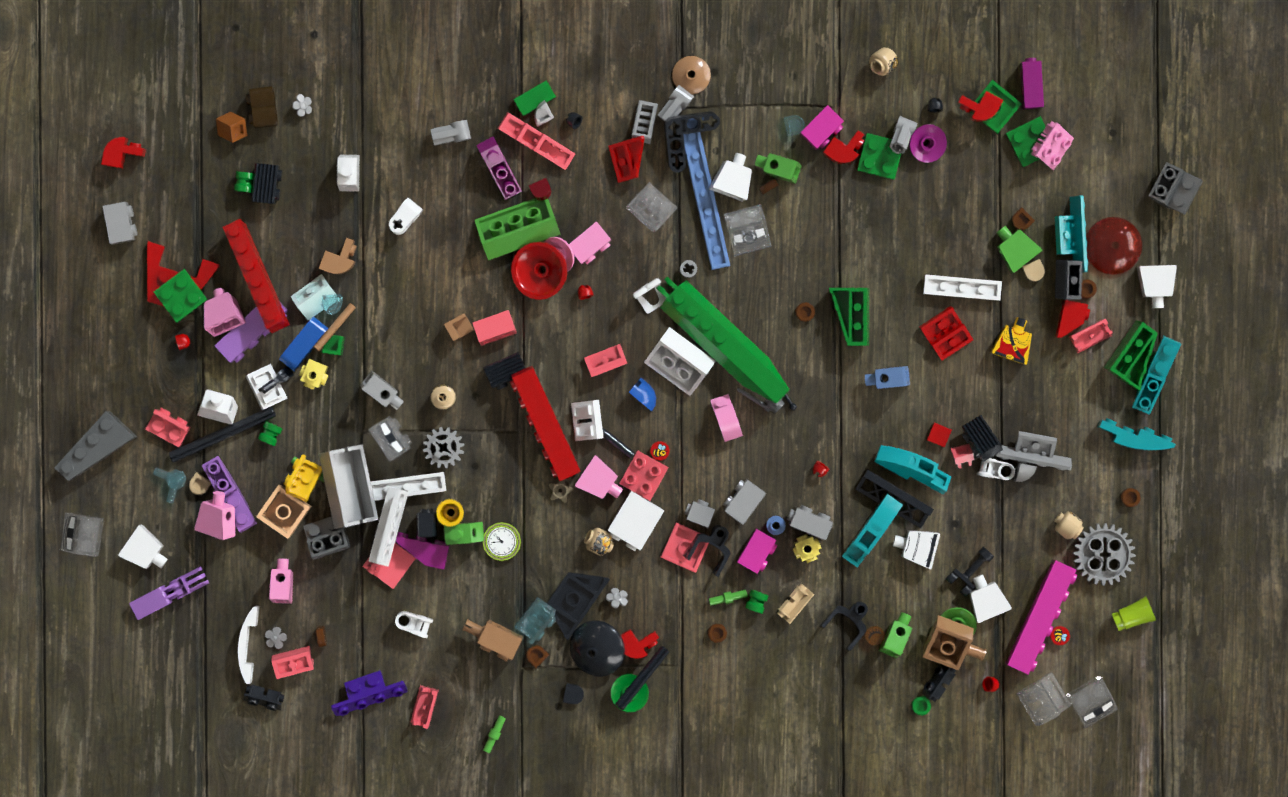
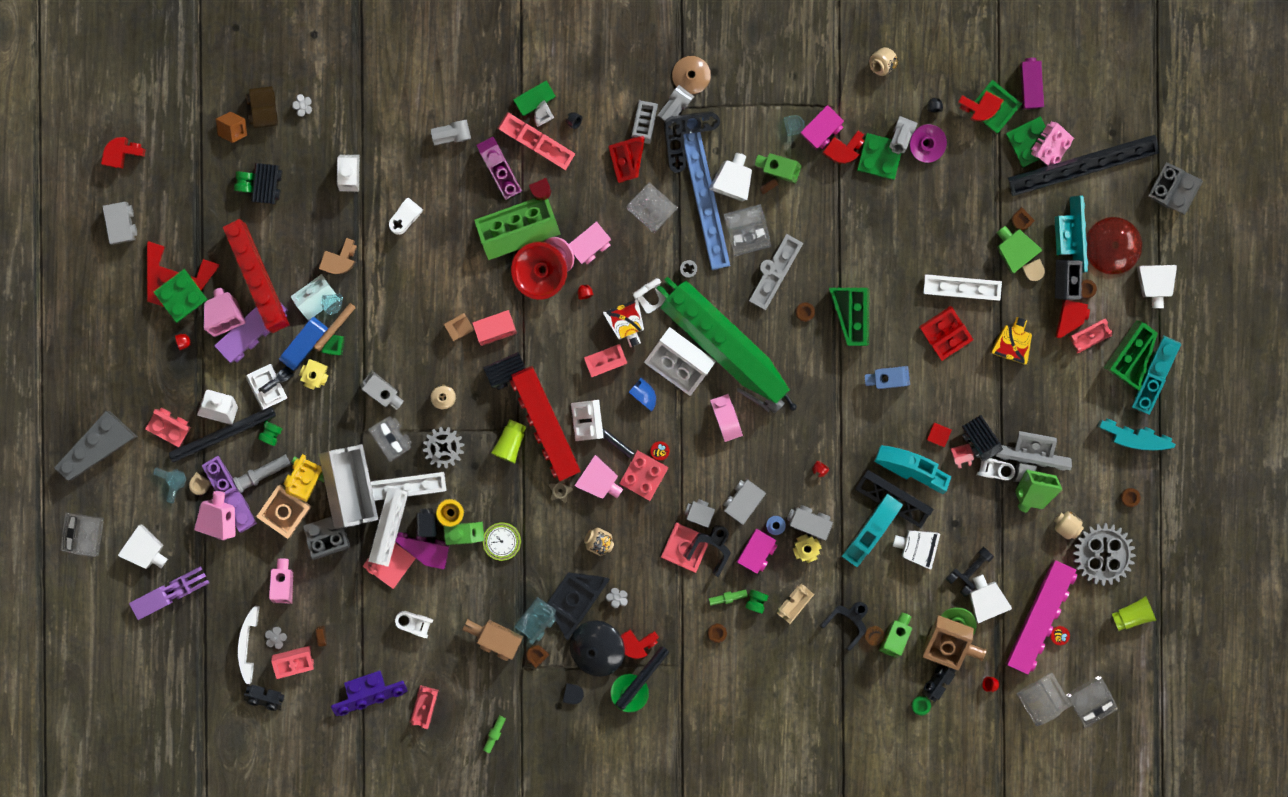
white brick [608,491,664,551] -> none
none -> light grey pin [233,454,291,493]
none -> lime plant [491,420,526,464]
none -> torso [603,299,644,347]
none -> light grey hinge [749,234,803,310]
none -> black tile [1008,135,1159,196]
none -> bright green torso [1016,470,1062,513]

